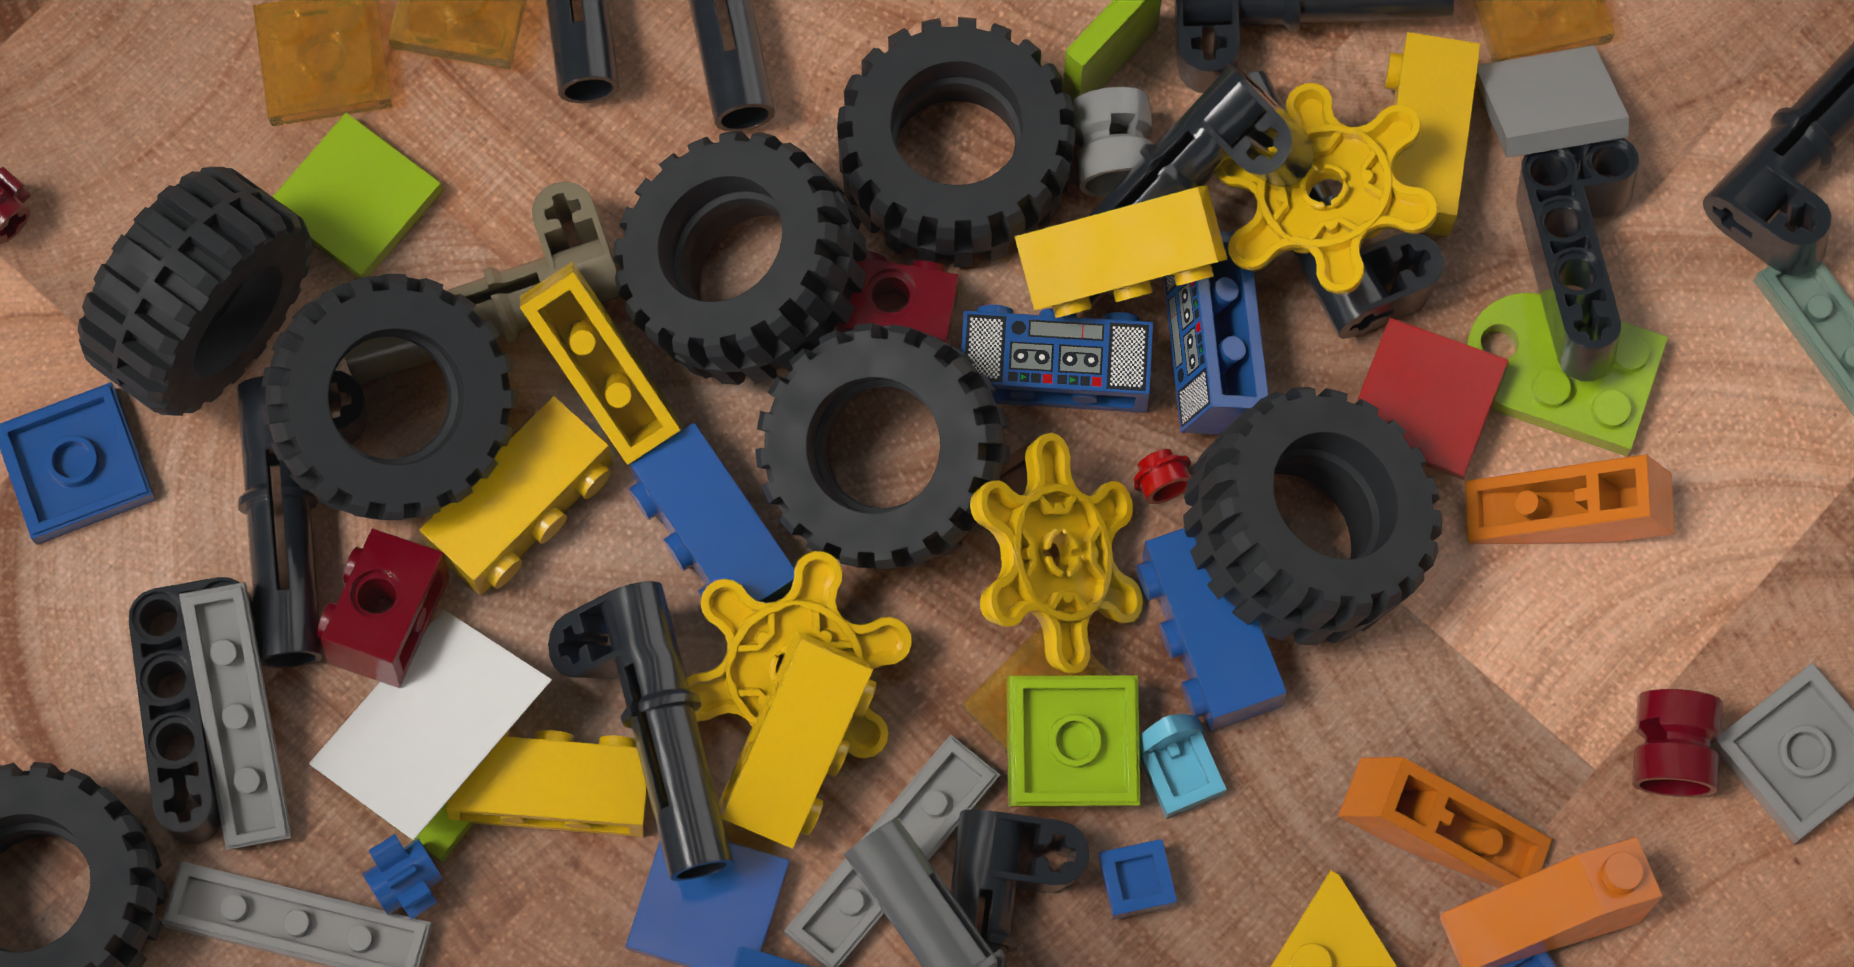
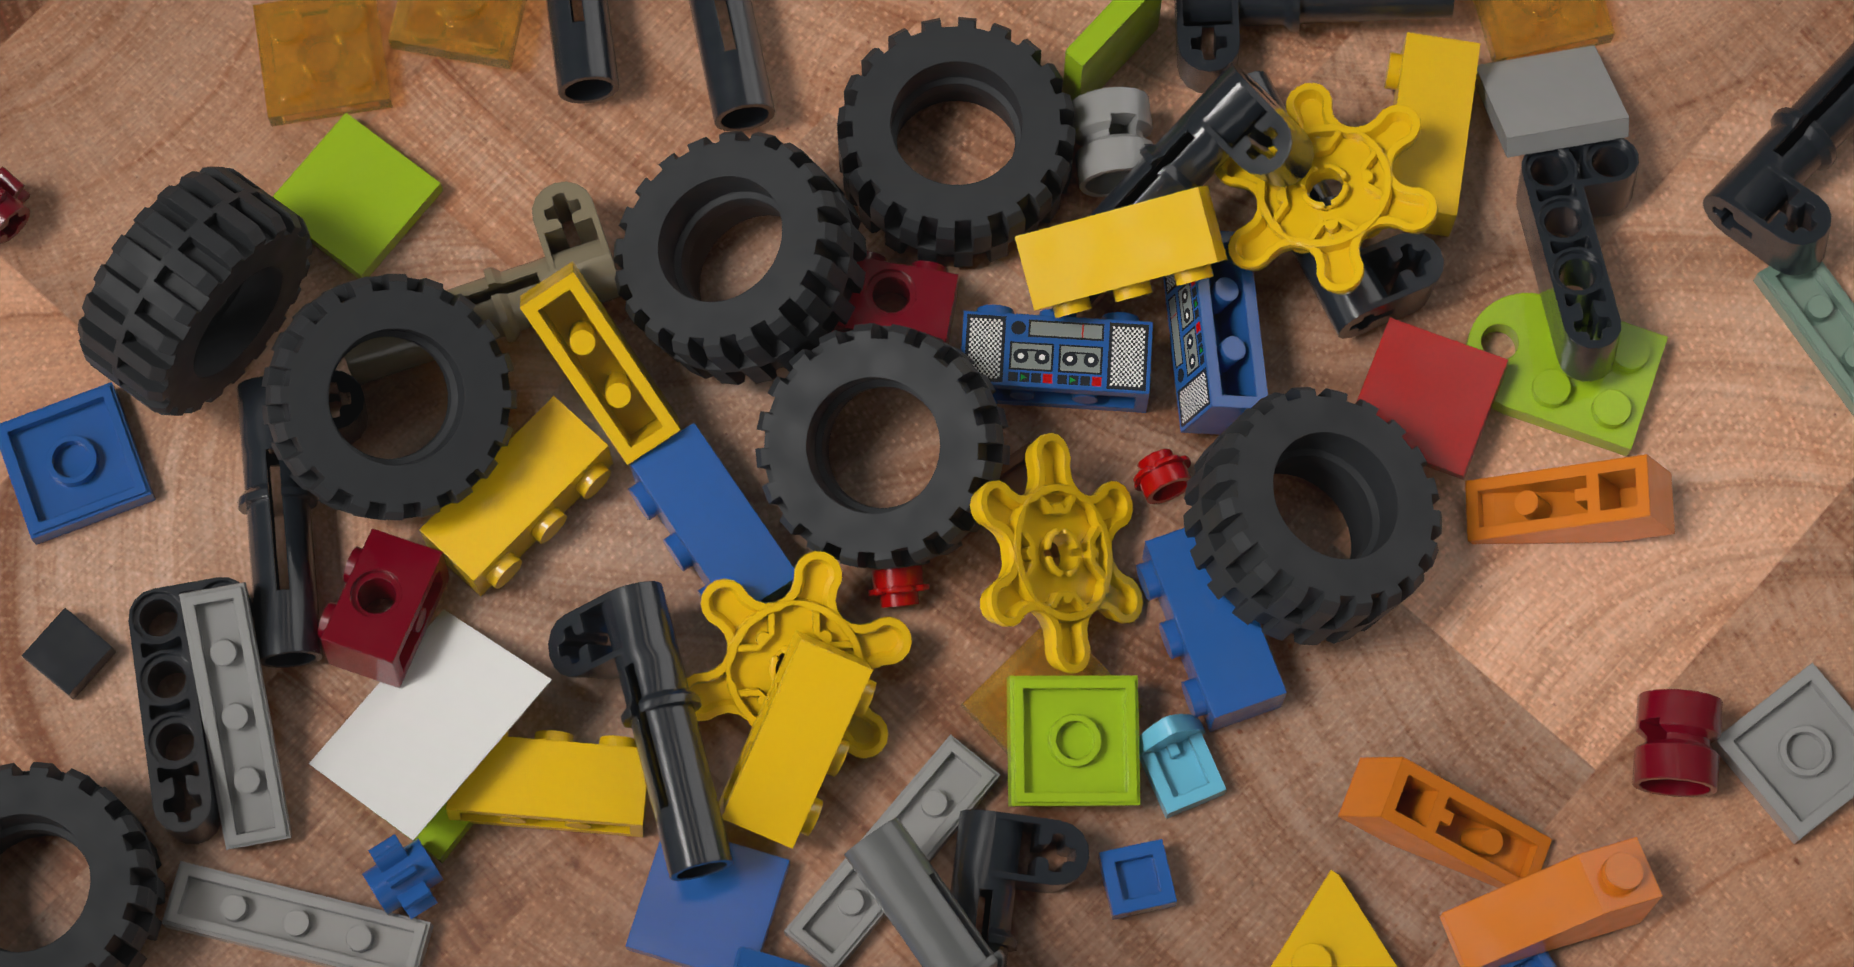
none -> black tile [21,608,116,700]
none -> red plate [867,565,930,608]

